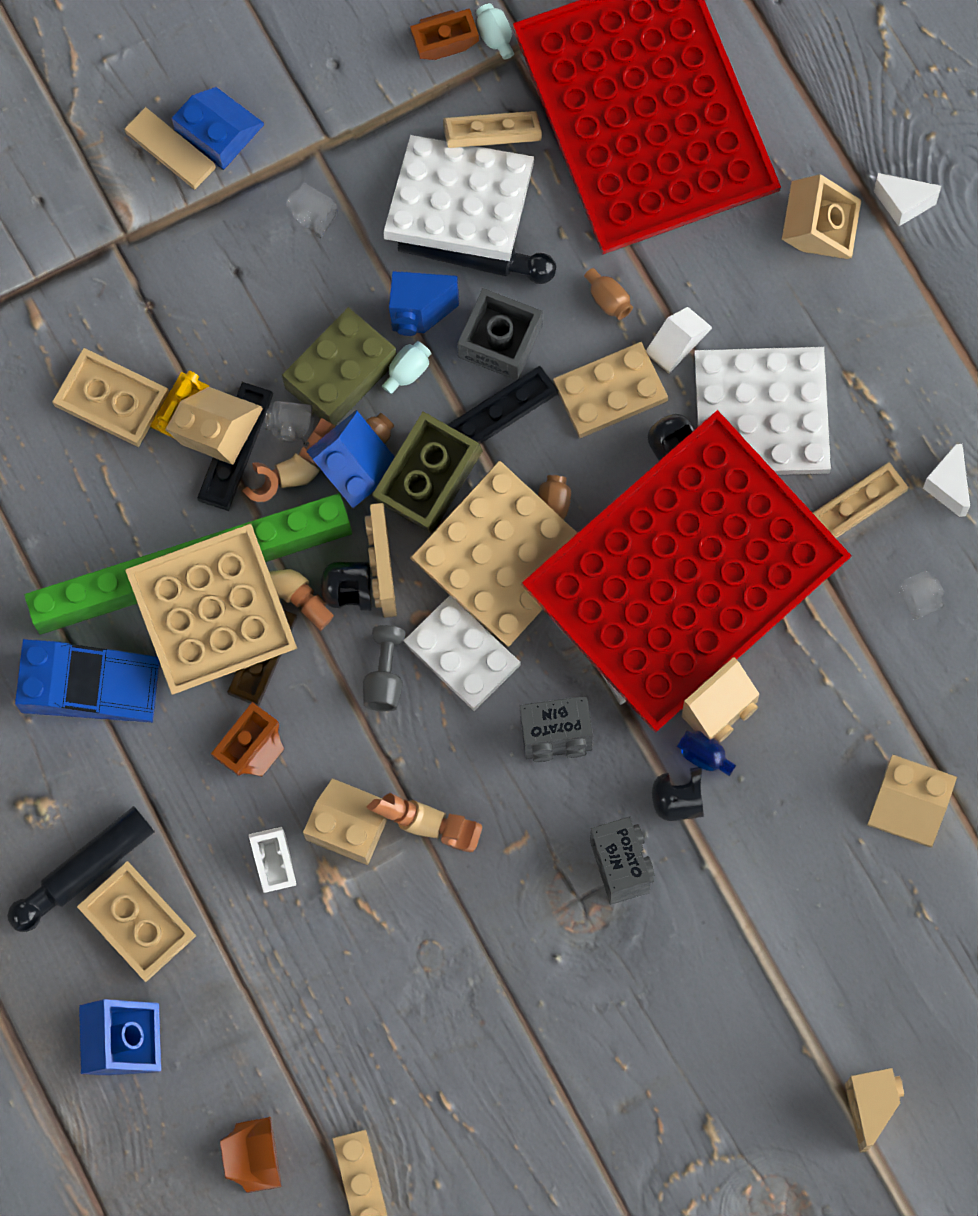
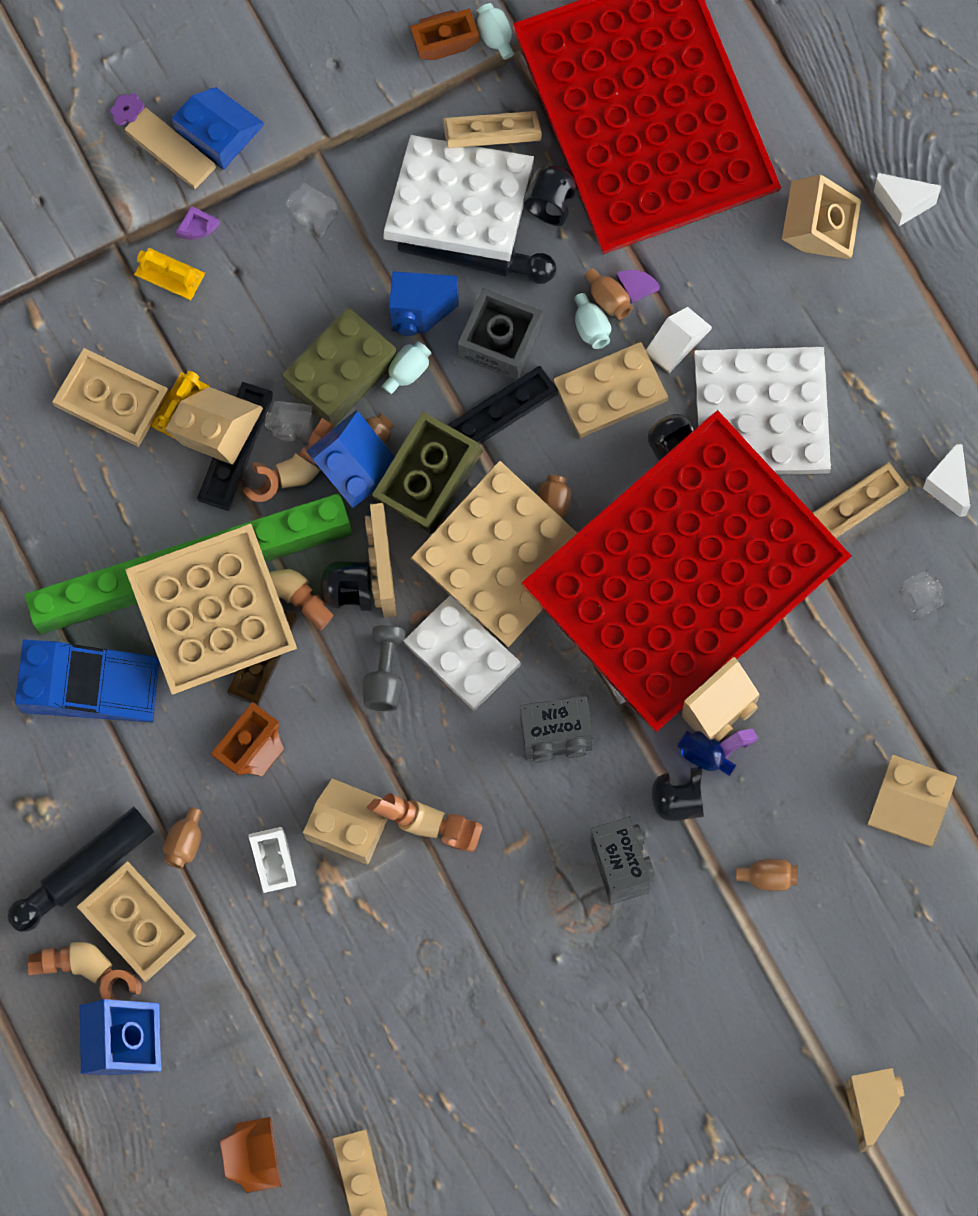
none -> piece [28,942,142,1000]
none -> medium lavender plant [110,93,144,125]
none -> yellow hinge [134,248,205,301]
none -> medium nougat plant [163,807,202,869]
none -> medium lavender tile [176,206,220,239]
none -> black helmet [523,165,576,226]
none -> light aqua plant [574,293,611,349]
none -> medium lavender tile [616,270,660,304]
none -> medium lavender tile [713,728,758,759]
none -> medium nougat plant [736,859,798,891]

